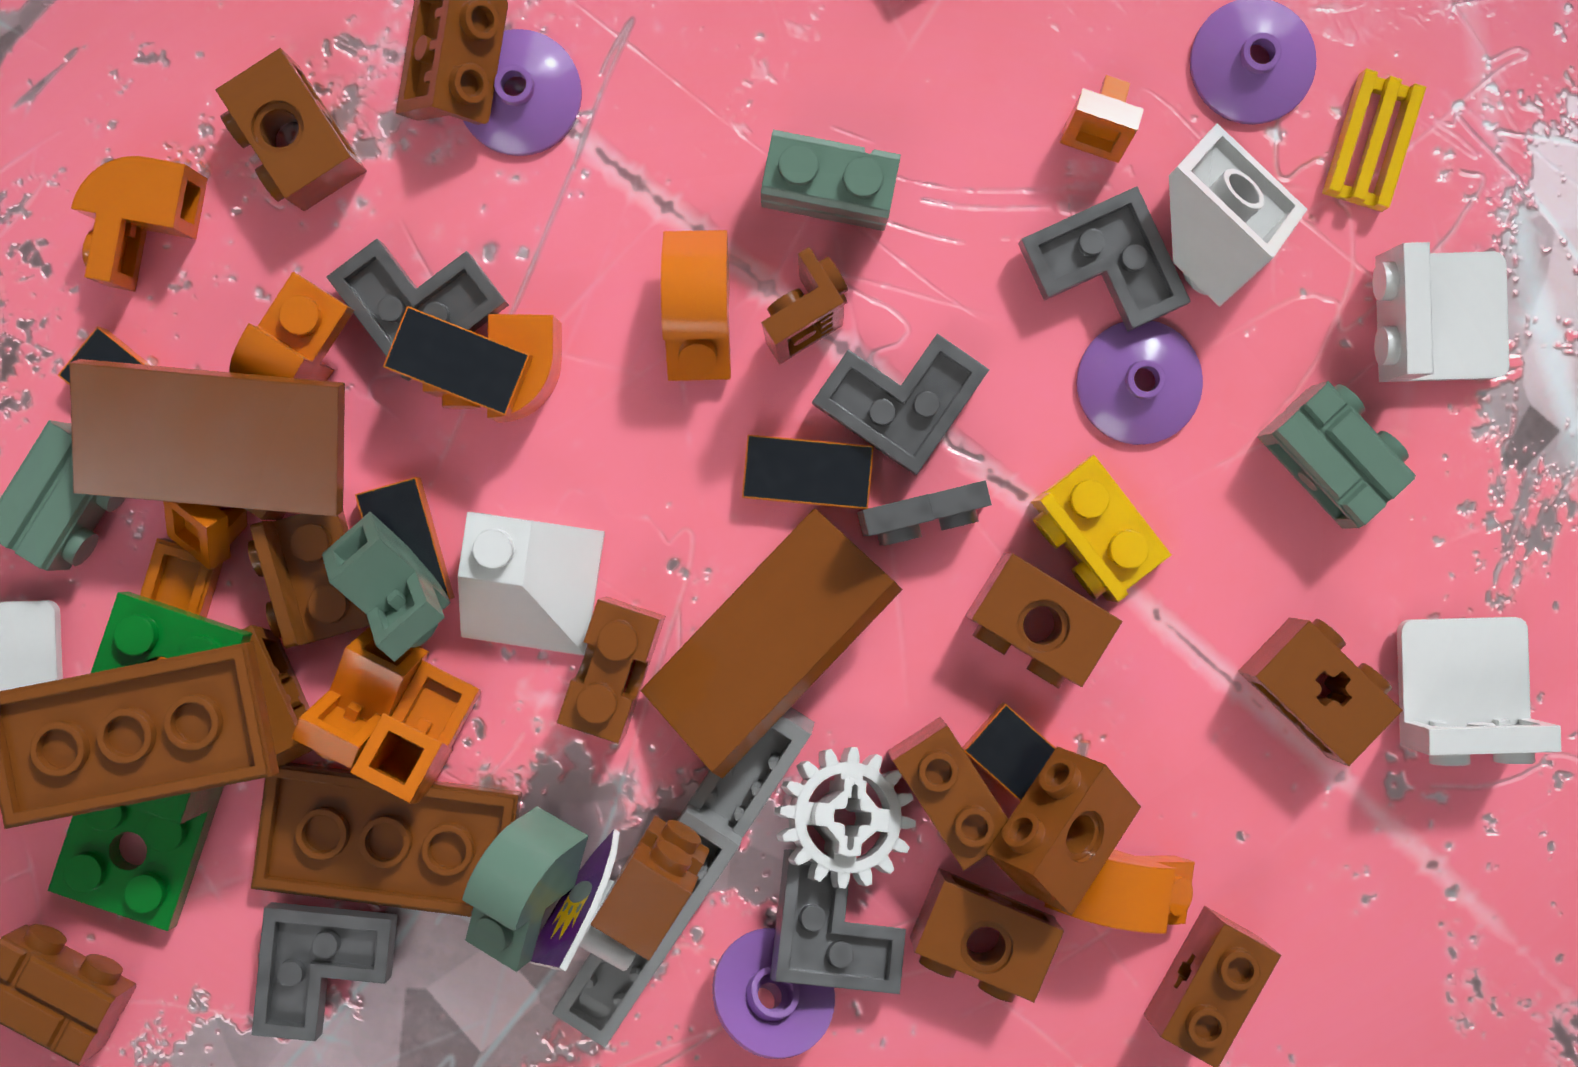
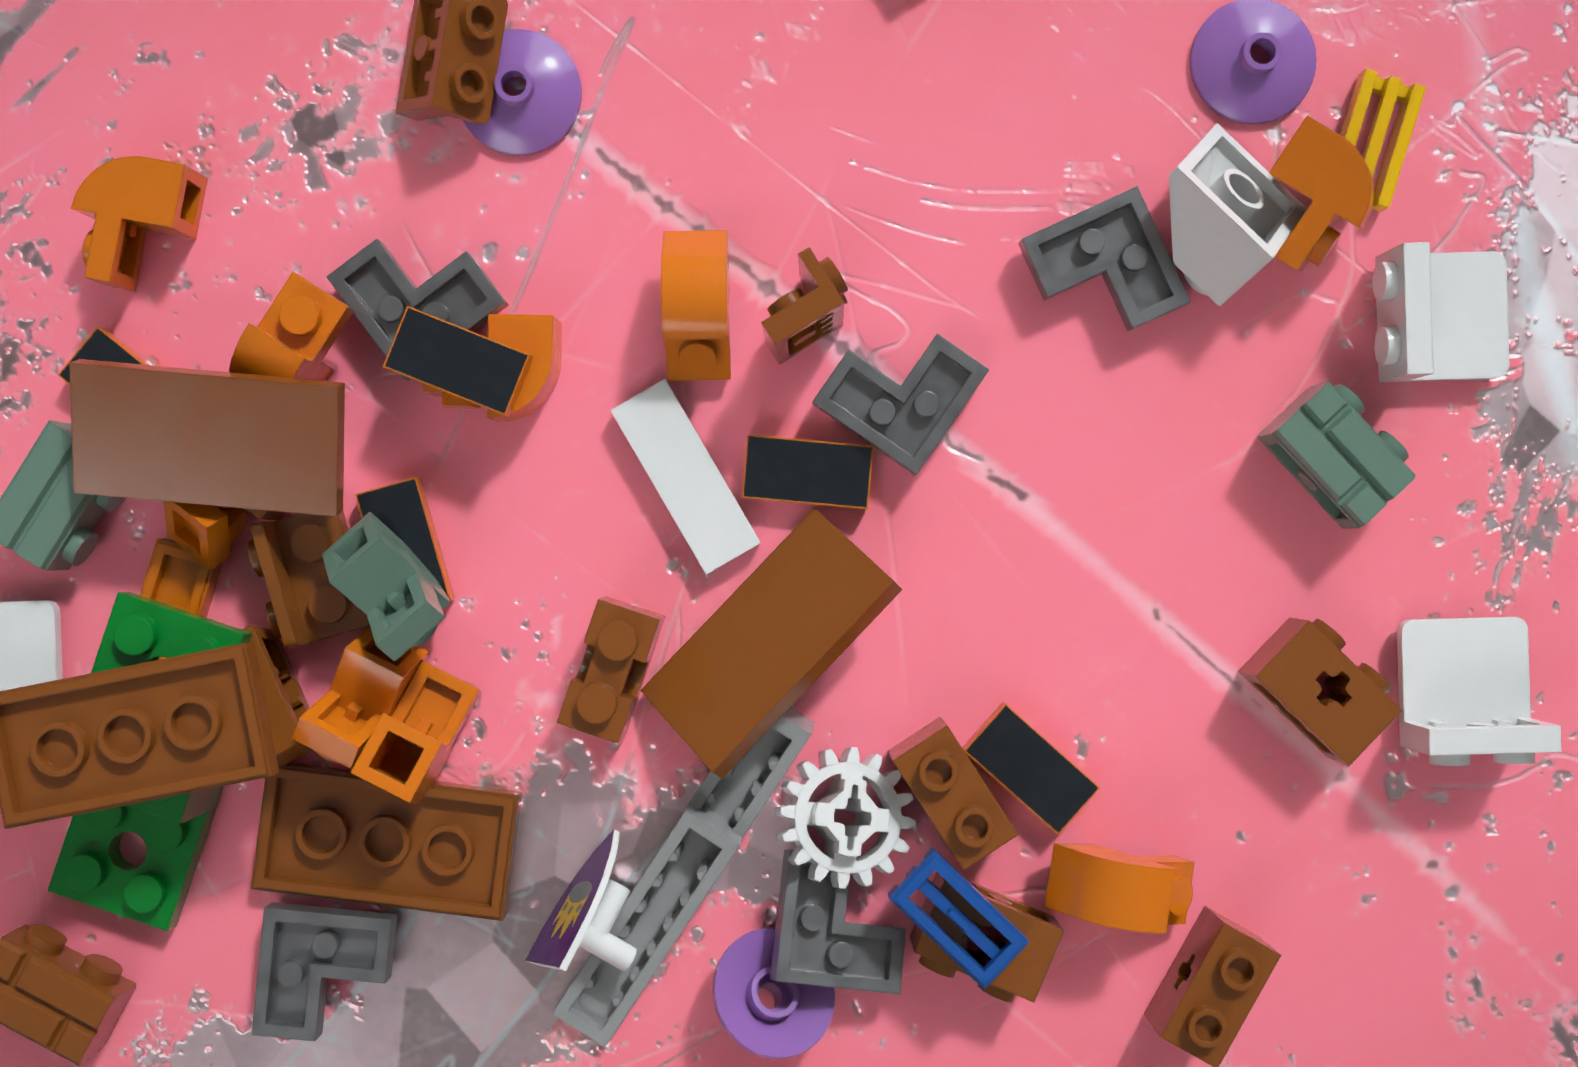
dark orange brick [215,48,367,211] -> none
white slope [458,512,605,655] -> none
sand green brick [462,806,589,972] -> none
dark orange brick [590,815,710,961] -> none
sand green brick [760,129,901,231] -> none
flat silver plate [857,480,992,546] -> none
dark orange brick [965,553,1123,689] -> none
dark orange brick [986,746,1141,915] -> none
yellow bracket [1031,455,1172,603] -> none
orange tile [1060,75,1144,163] -> none
medium lavender dish [1076,321,1203,445] -> none
none -> white tile [610,379,761,575]
none -> blue tile [887,847,1029,989]
none -> orange brick [1269,116,1374,271]

